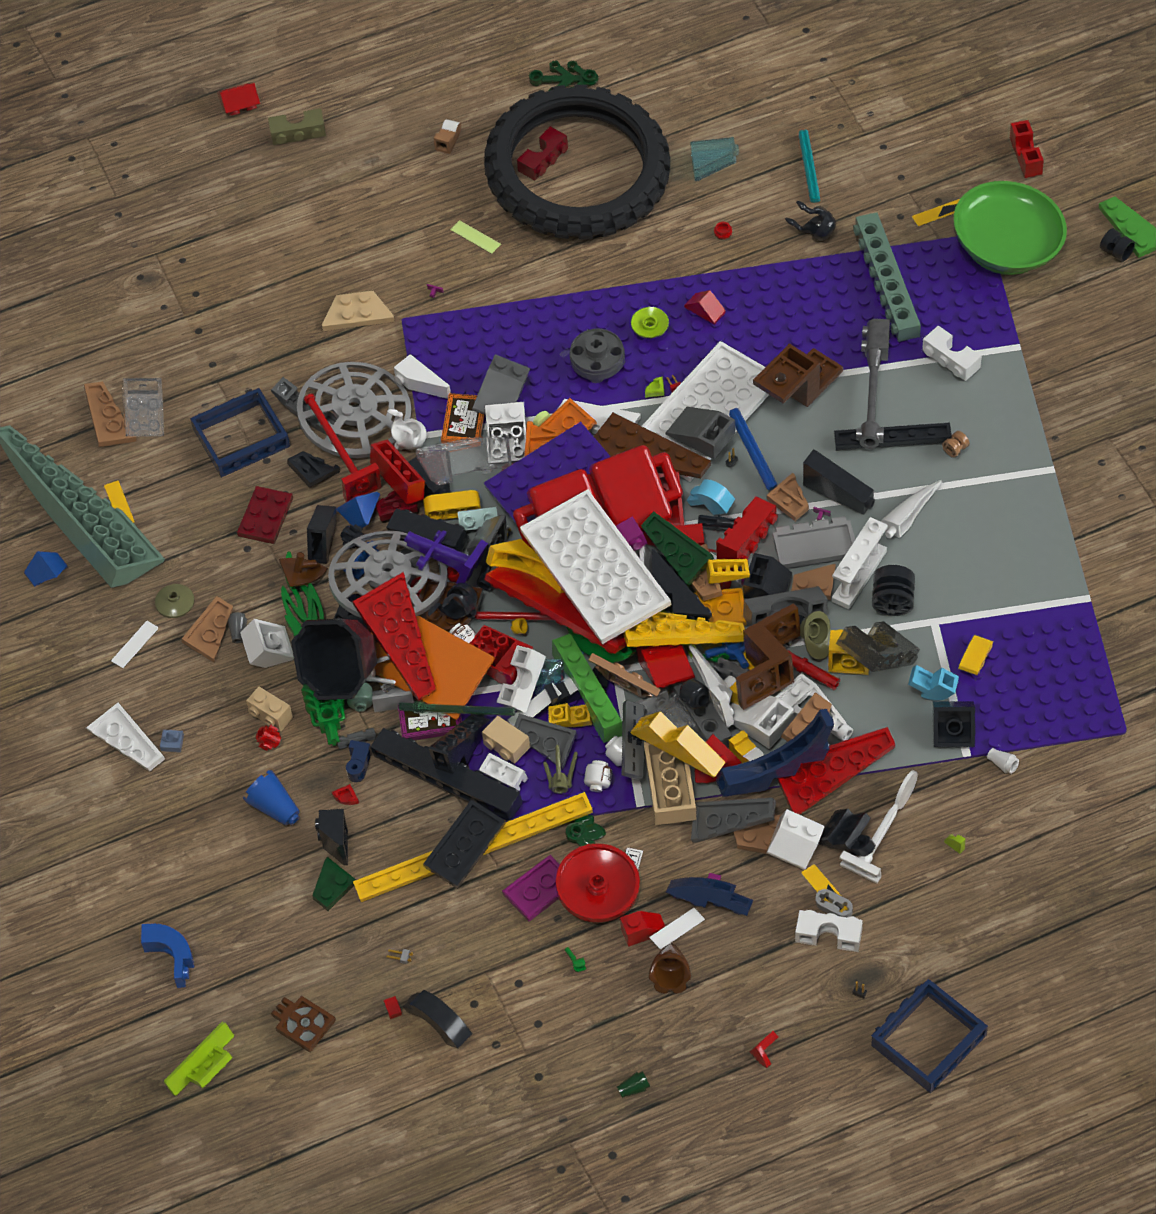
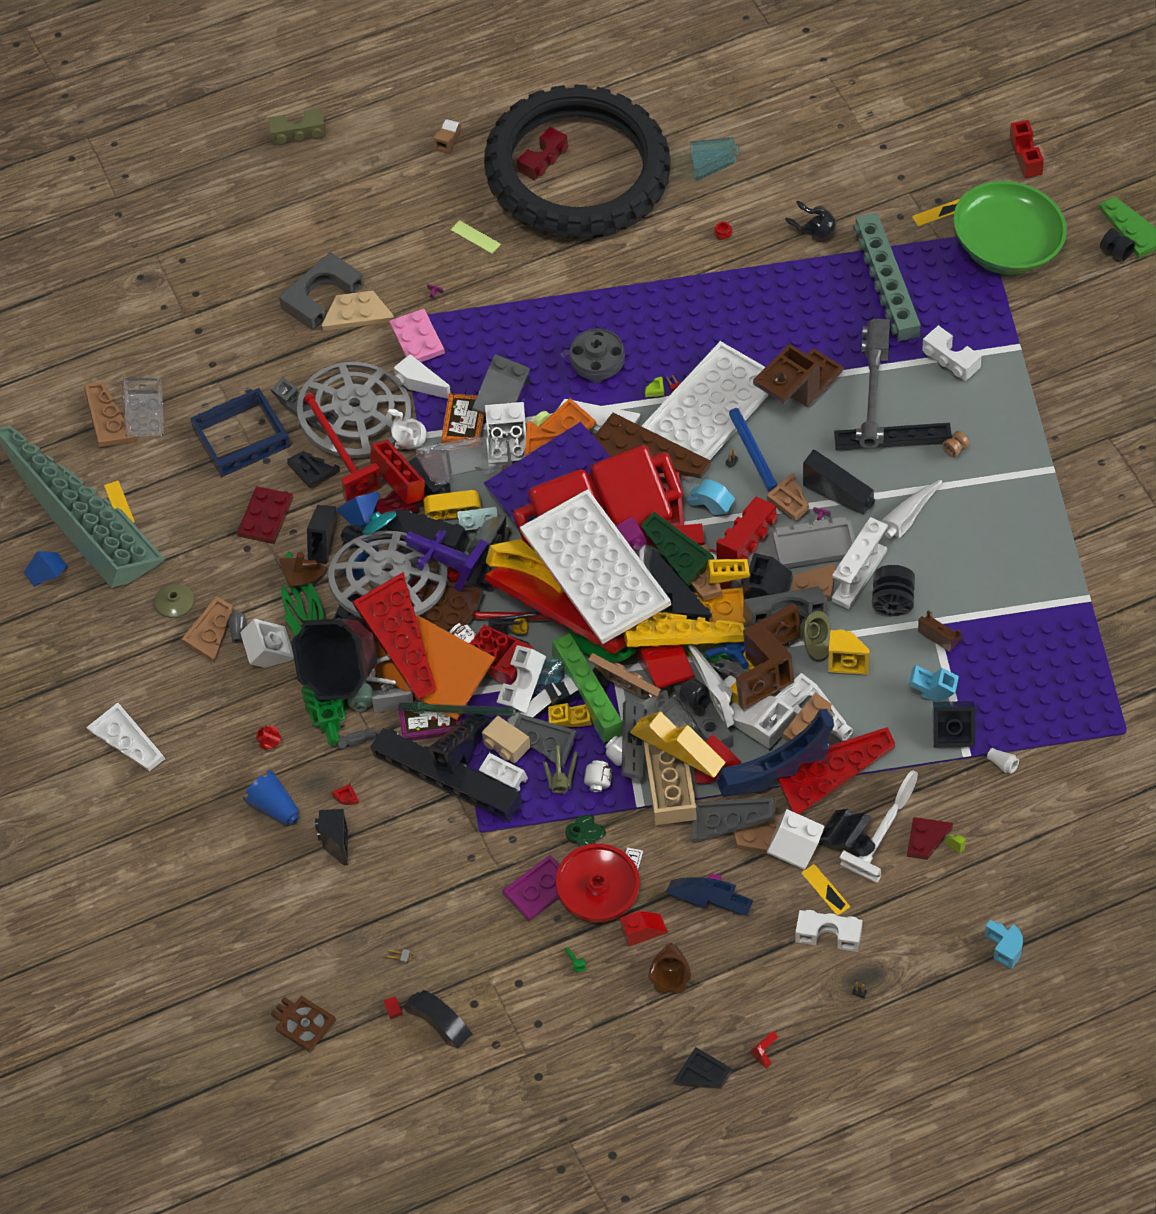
white sticker [111,621,158,668] -> none
blue arch [141,924,194,988] -> none
sand blue tile [160,730,184,752] -> none
lime bracket [164,1022,234,1096] -> none
red slope [217,82,260,116] -> none
tan brick [246,687,293,732] -> none
dark green wing [312,857,356,911] -> none
dark blue leg [346,740,372,782] -> none
yellow plate [353,792,593,902] -> none
black plate [423,799,506,889] -> none
black hair [428,583,477,619] -> none
dark green plant [529,60,599,91] -> none
dark green cone [617,1071,650,1098] -> none
lime dish [631,307,669,338] -> none
white sticker [649,908,705,950] -> none
dark grey slope [665,407,735,459] -> none
red slope [684,290,726,325] -> none
black axle [698,514,736,530] -> none
yellow leg [729,730,764,763] -> none
red pin [787,650,840,690] -> none
teal axle [799,129,820,203] -> none
light grey beam [815,889,853,917] -> none
clear smoke arch [836,621,920,672] -> none
dark blue window [871,979,988,1094] -> none
yellow slope [958,635,993,675] -> none
none -> dark grey arch [279,252,364,331]
none -> teal dish [362,511,397,535]
none -> bright pink plate [389,309,445,362]
none -> black plant [488,612,538,645]
none -> black wing [673,1047,733,1089]
none -> dark red wing [907,817,953,860]
none -> reddish brown hinge [918,610,962,652]
none -> medium azure brick [985,920,1023,970]

